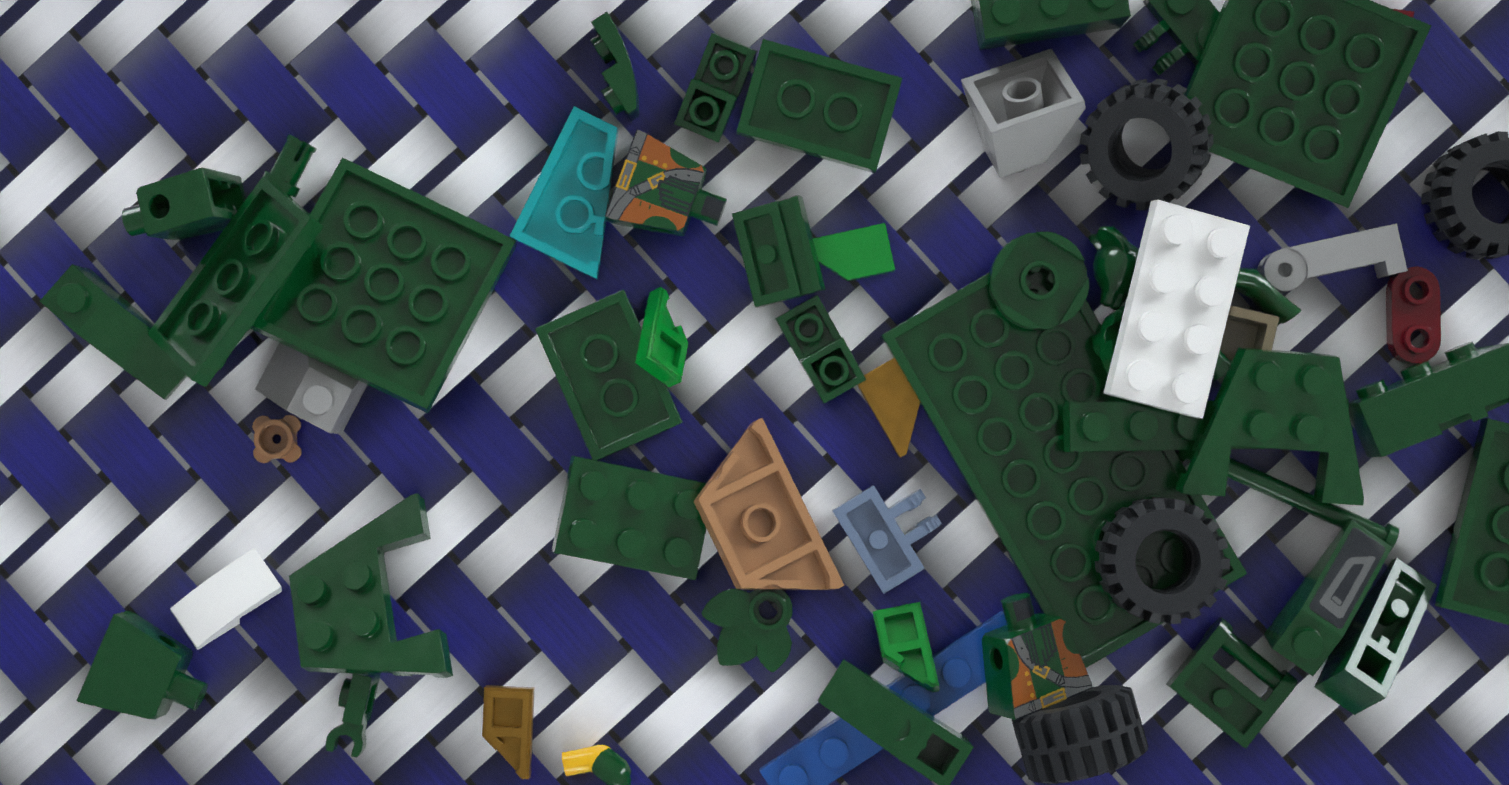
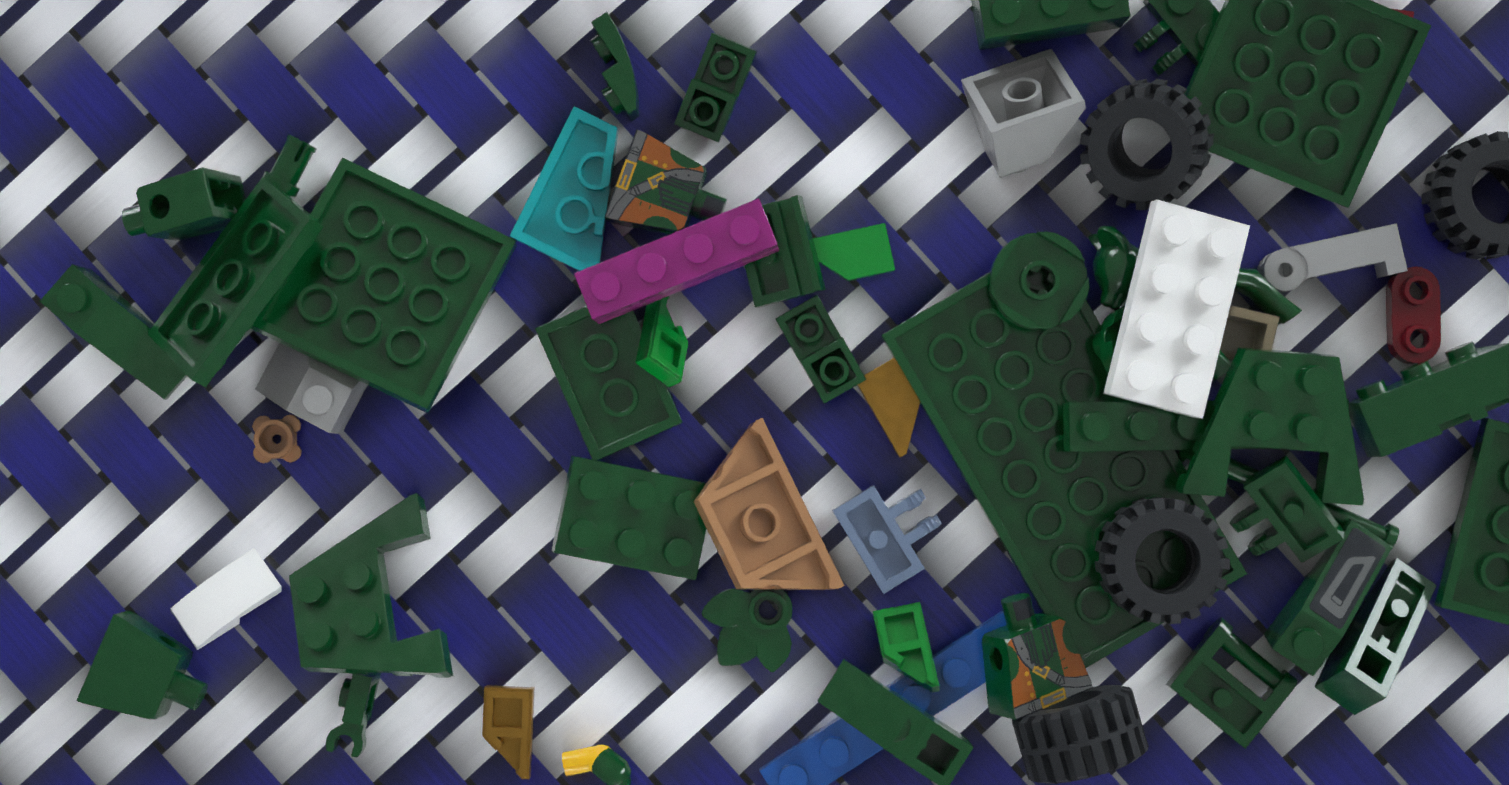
dark green plate [736,39,903,173] -> none
none -> magenta brick [574,198,779,324]
none -> dark green hinge [1229,455,1344,563]

